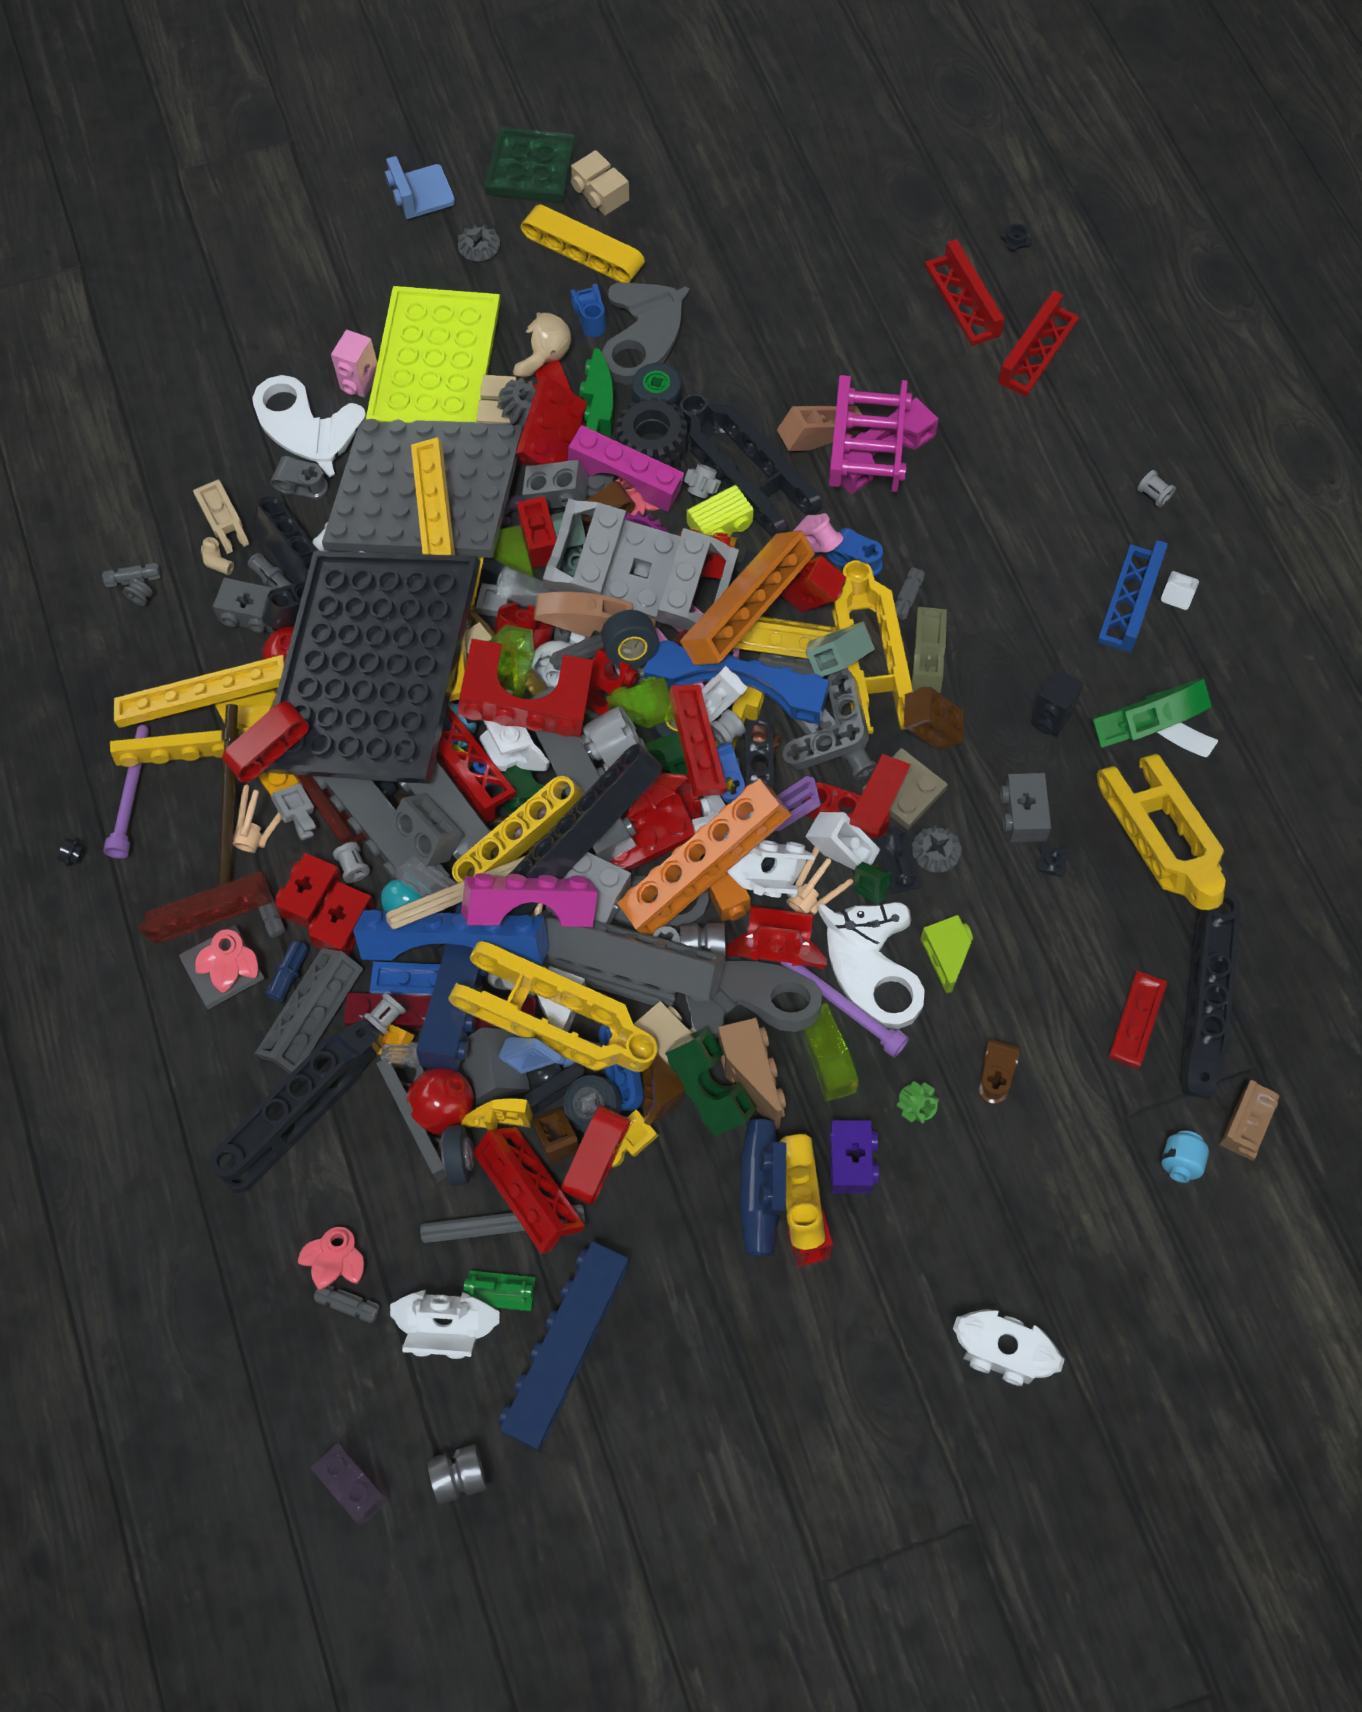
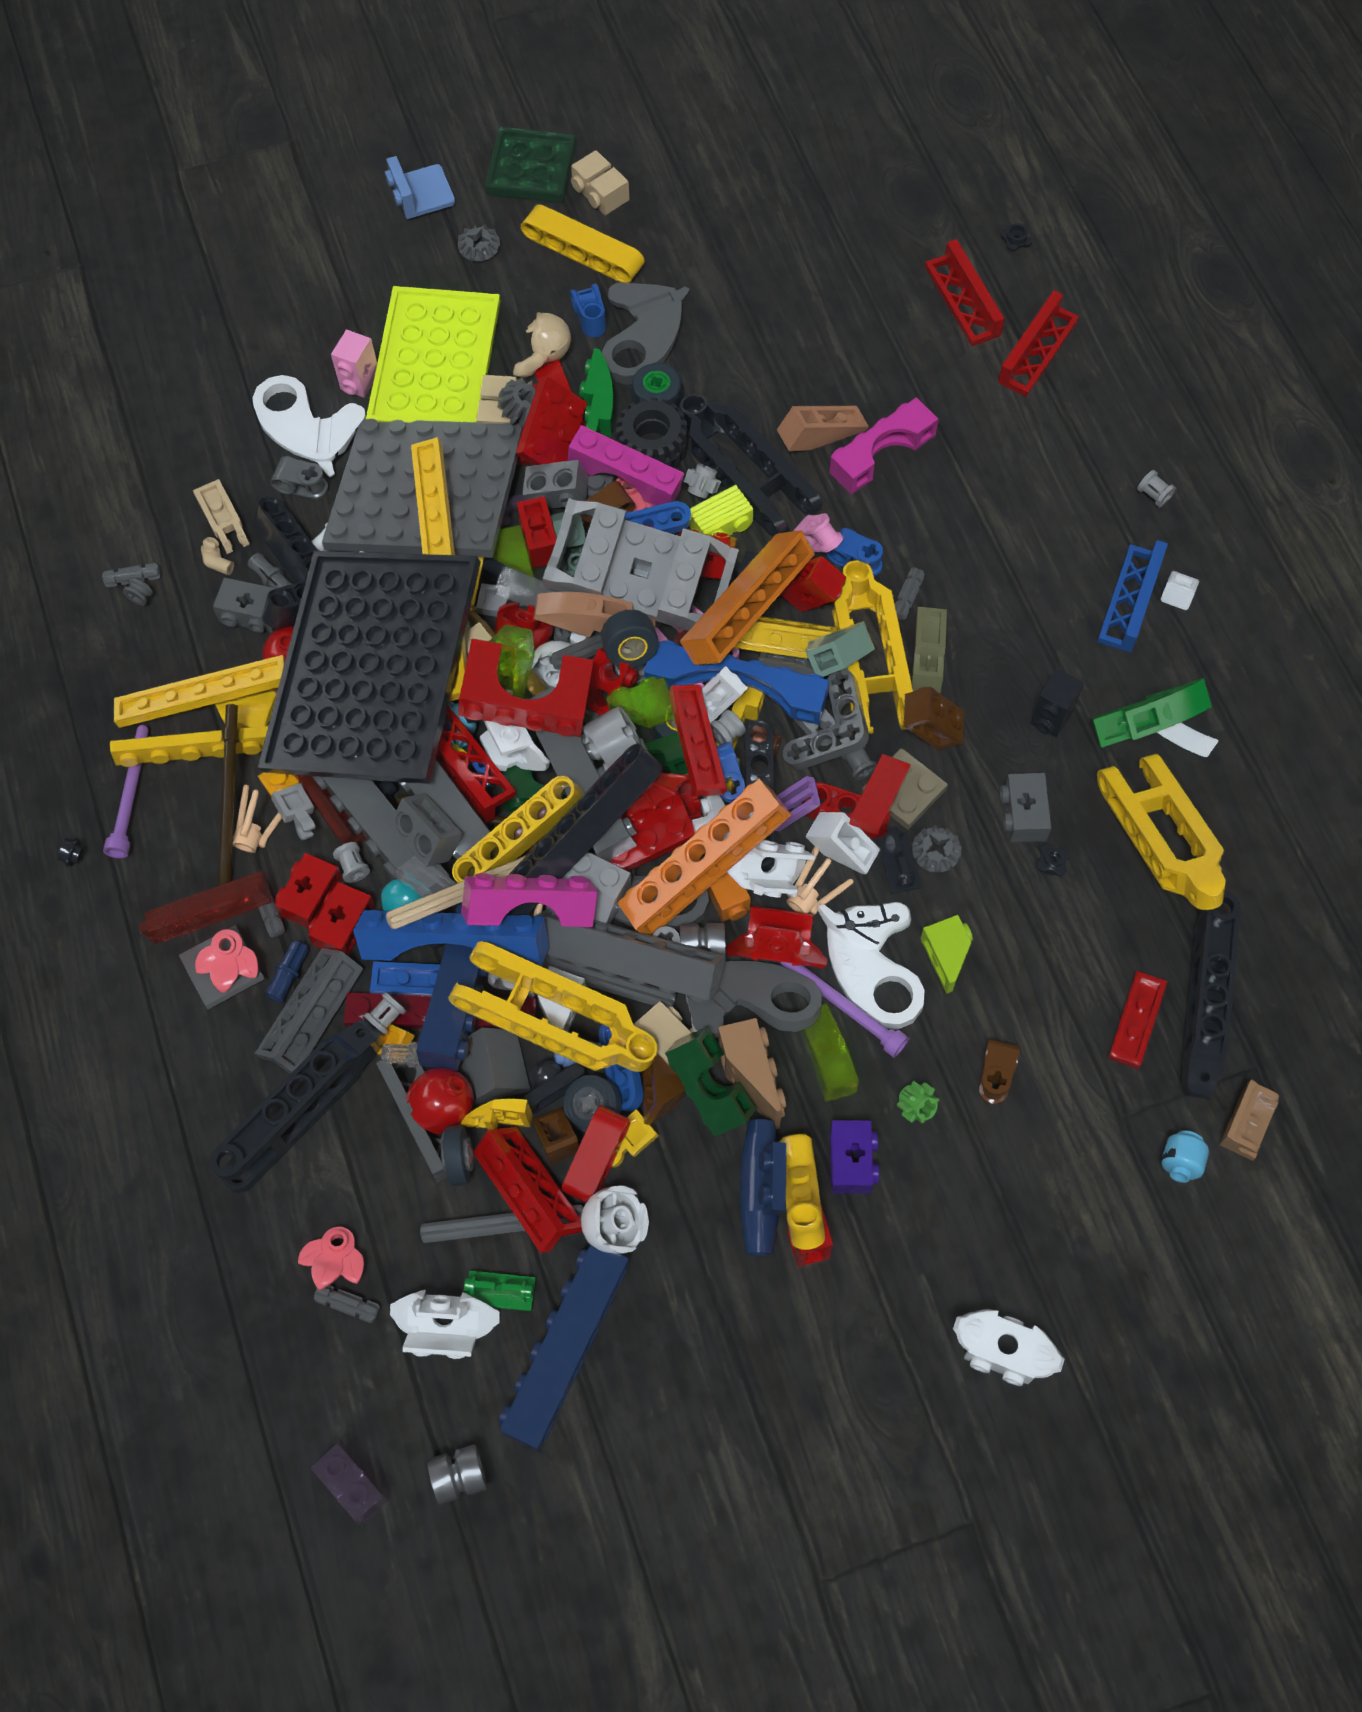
red beam [222,701,309,783] -> none
medium blue slope [498,1037,561,1074] -> none
dark pink fence [829,375,912,492] -> none
dark green tile [854,862,892,904] -> none
none -> white cylinder [581,1185,649,1254]
none -> blue plate [625,501,691,534]

